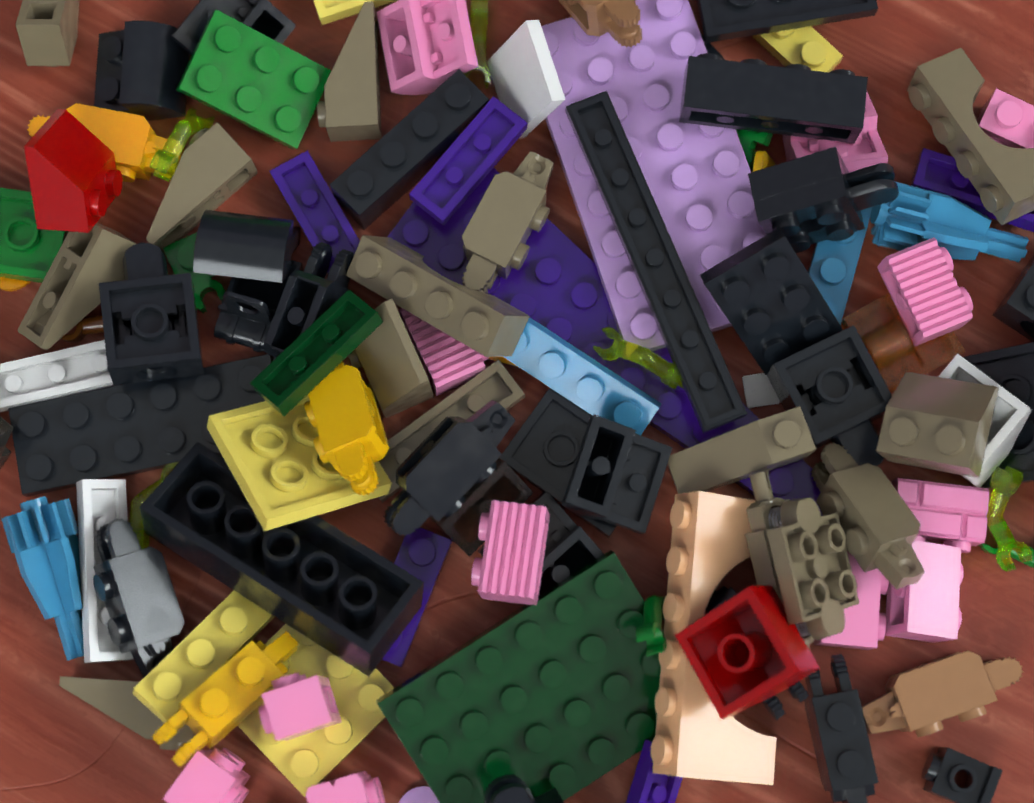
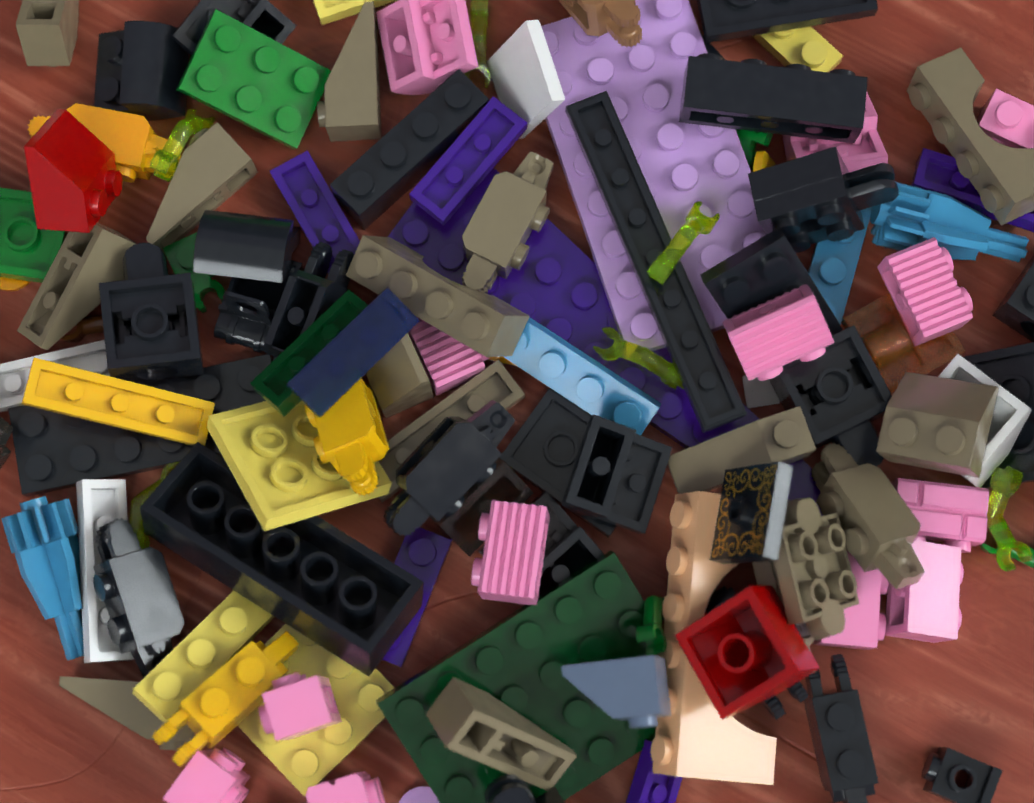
medium nougat hinge [861,650,1024,737] -> none
none -> yellow piece [21,358,215,446]
none -> clear blue tile [286,287,420,418]
none -> dark tan slope [426,677,577,791]
none -> sand blue slope [561,655,671,729]
none -> clear neon green arm [647,201,720,285]
none -> black plate [710,462,793,564]
none -> bright pink brick [722,284,835,381]

